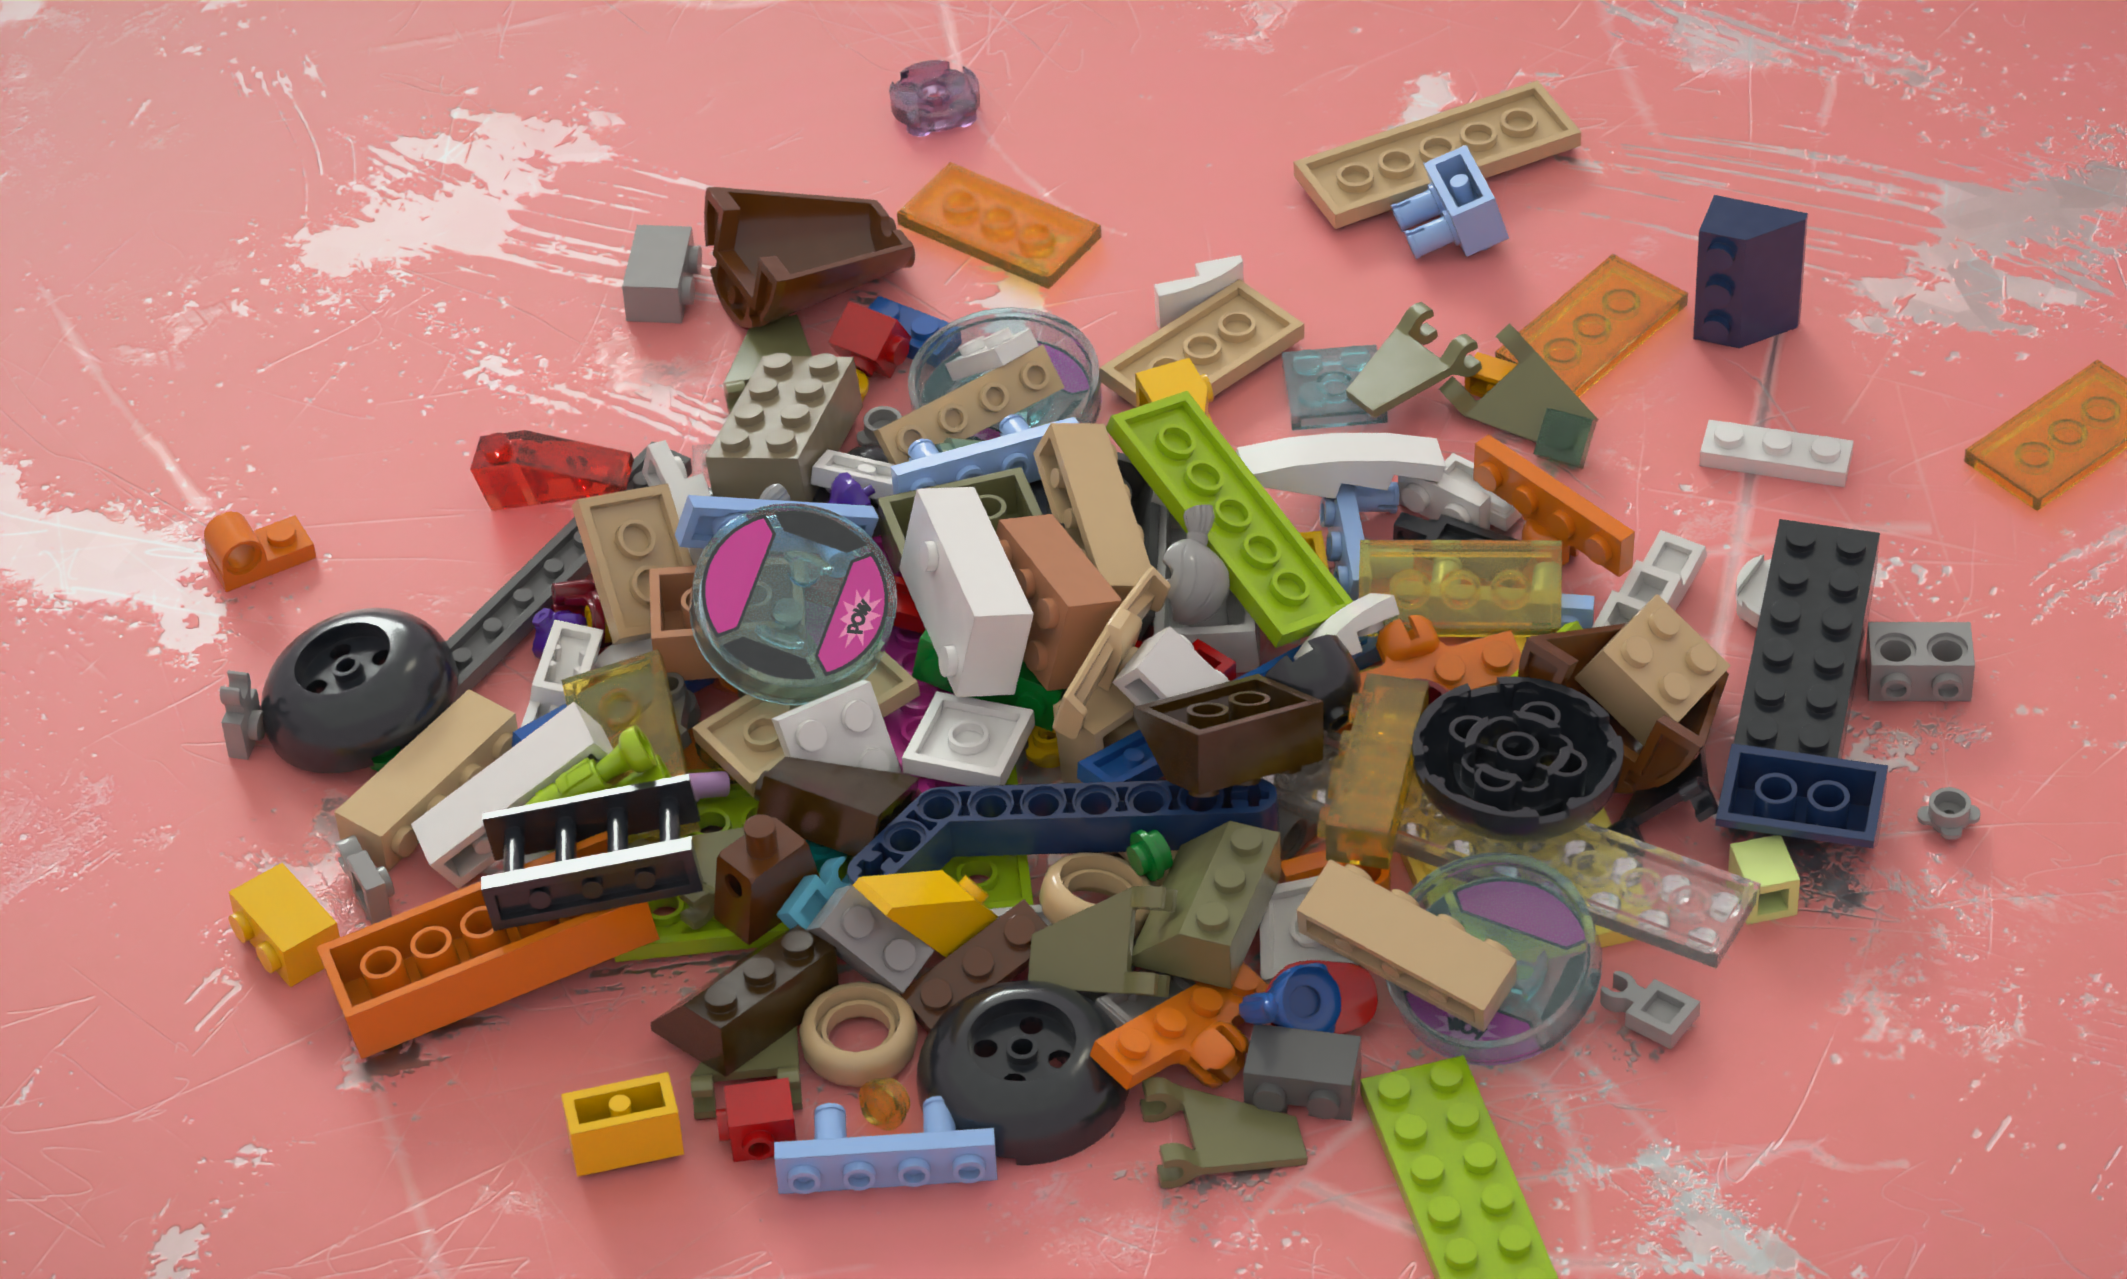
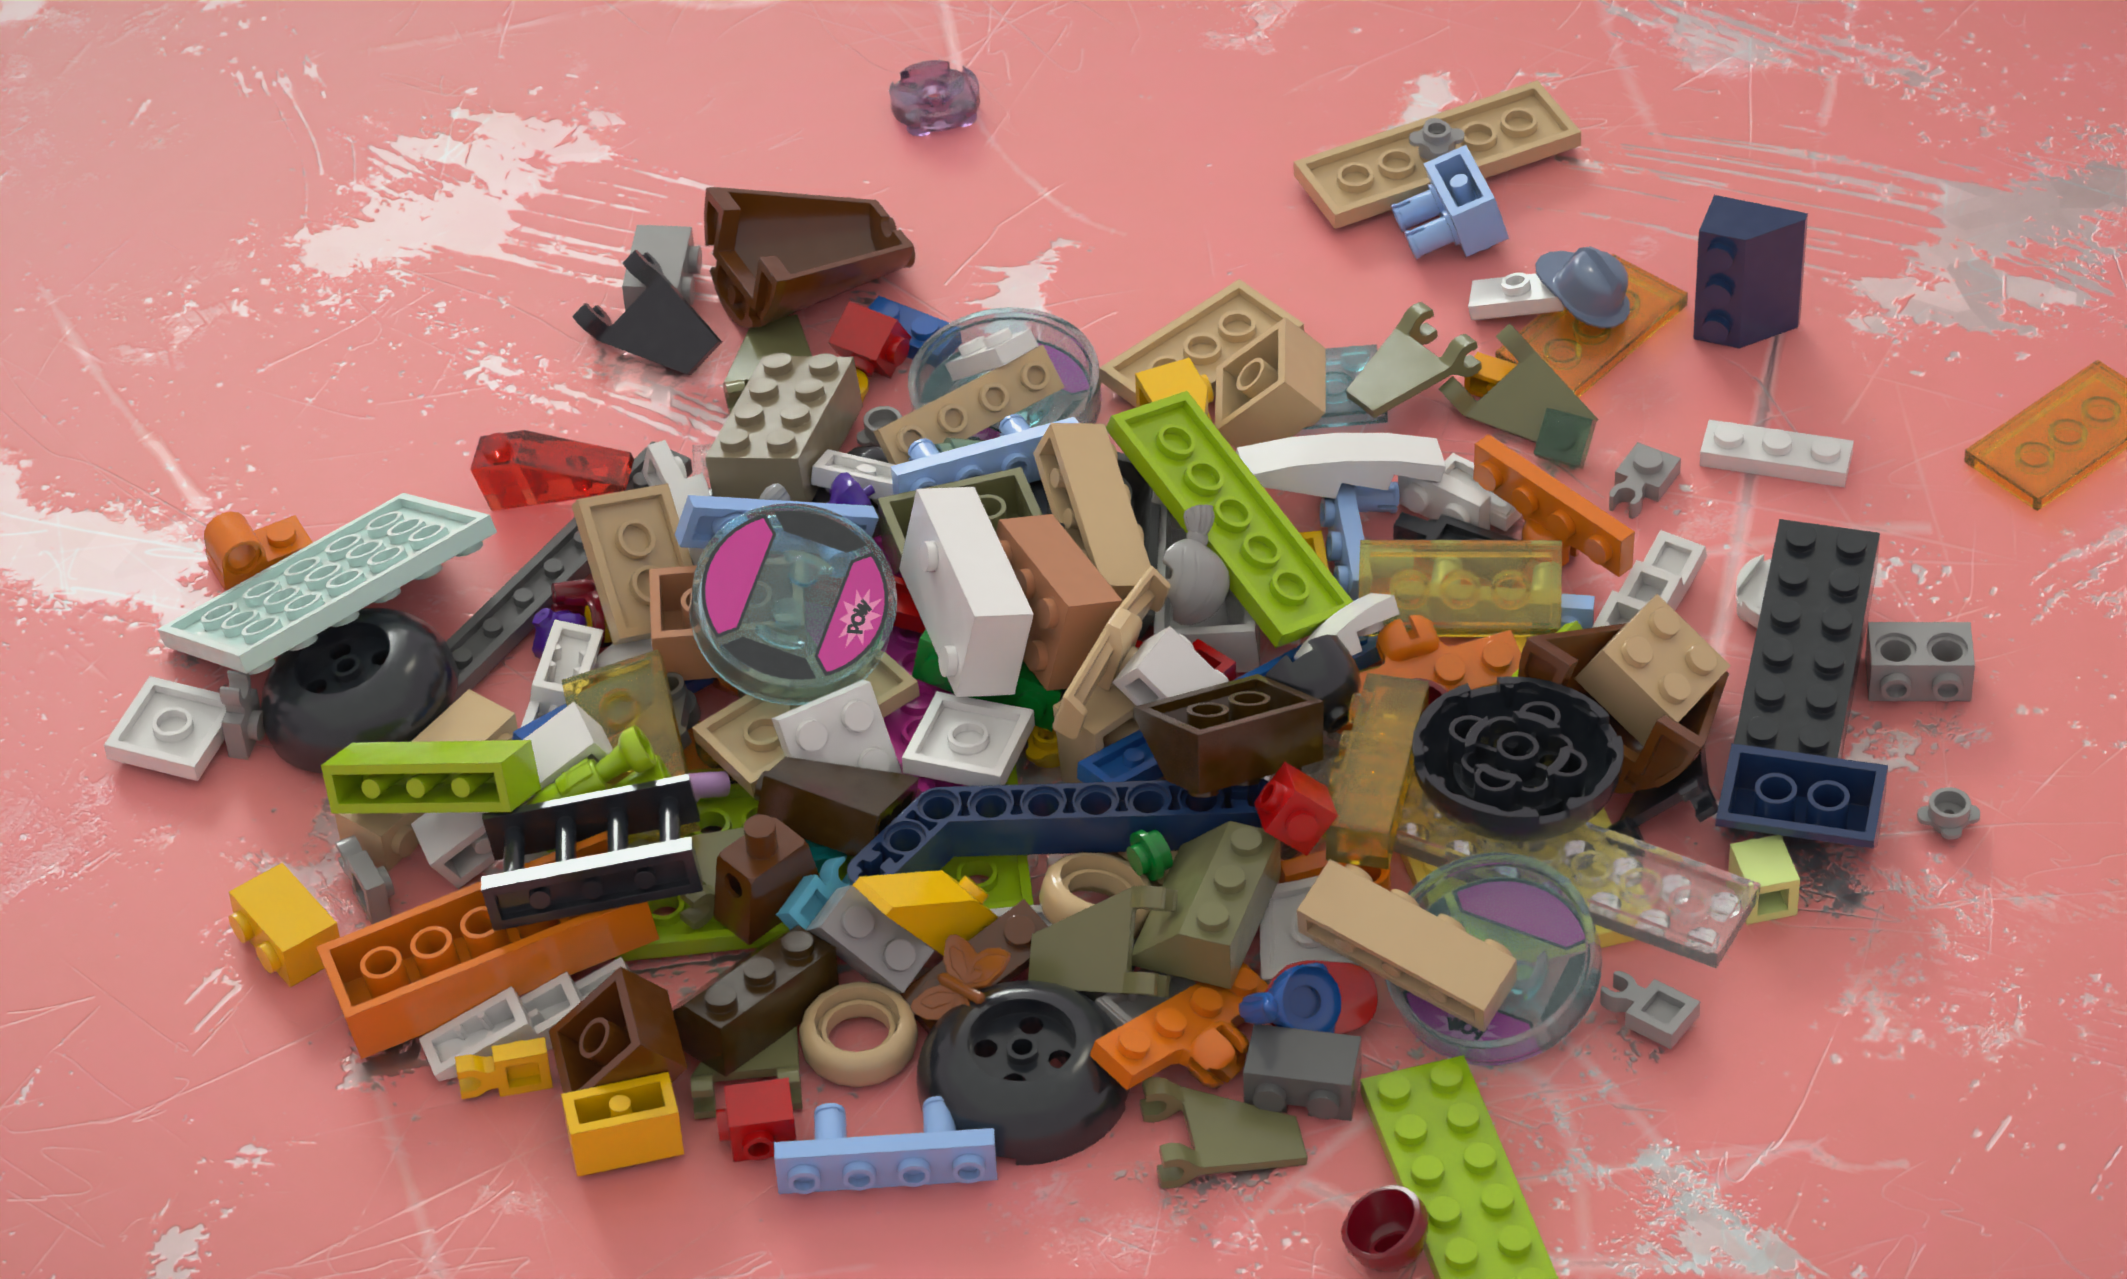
clear yellow plate [859,1077,911,1131] -> none
clear yellow tile [897,162,1101,289] -> none
white slope [1154,255,1244,330] -> none
none -> white plate [104,676,226,781]
none -> light aqua plate [157,493,497,675]
none -> lime brick [321,740,541,814]
none -> white slope [419,957,630,1081]
none -> yellow plate [455,1037,553,1099]
none -> reddish brown brick [548,966,687,1093]
none -> black flag [572,250,722,375]
none -> dark orange piece [910,934,1011,1021]
none -> tan brick [1215,317,1326,448]
none -> red brick [1254,762,1338,856]
none -> dark red piece [1341,1185,1429,1272]
none -> light grey plate [1409,118,1464,161]
none -> white plate [1468,273,1565,321]
none -> sand blue piece [1535,246,1630,328]
none -> light grey plate [1609,442,1681,519]

